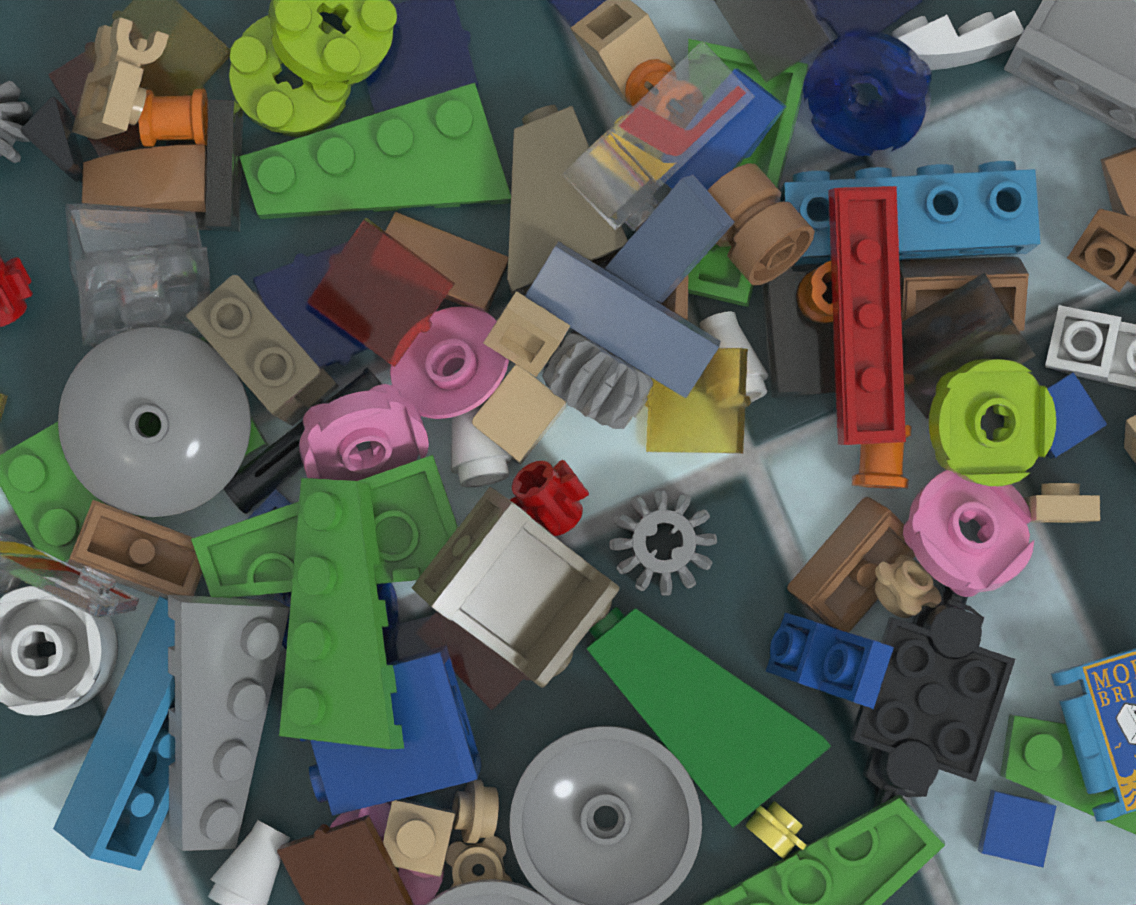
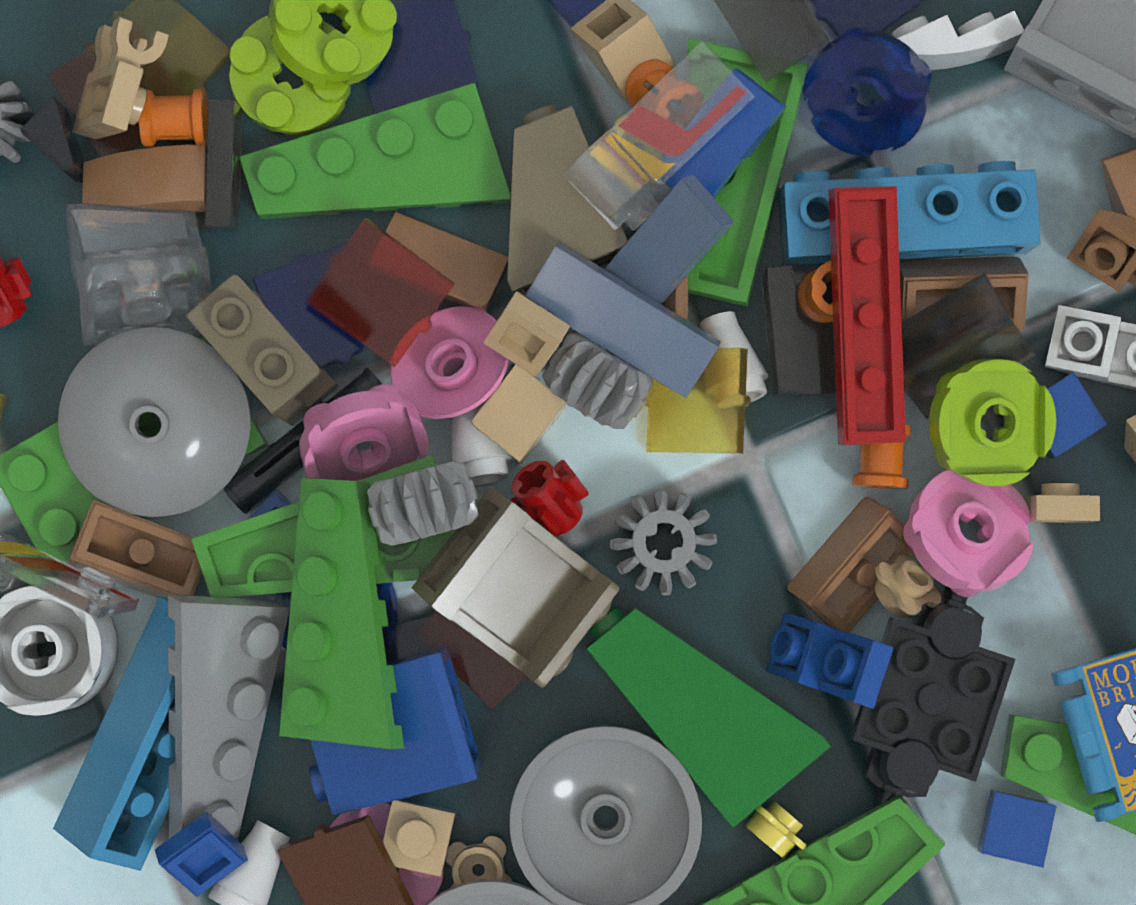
tan plate [452,780,499,844] -> none
medium nougat wheel [707,164,815,285] -> none
none -> blue tile [154,812,248,897]
none -> light grey gear [367,461,479,546]

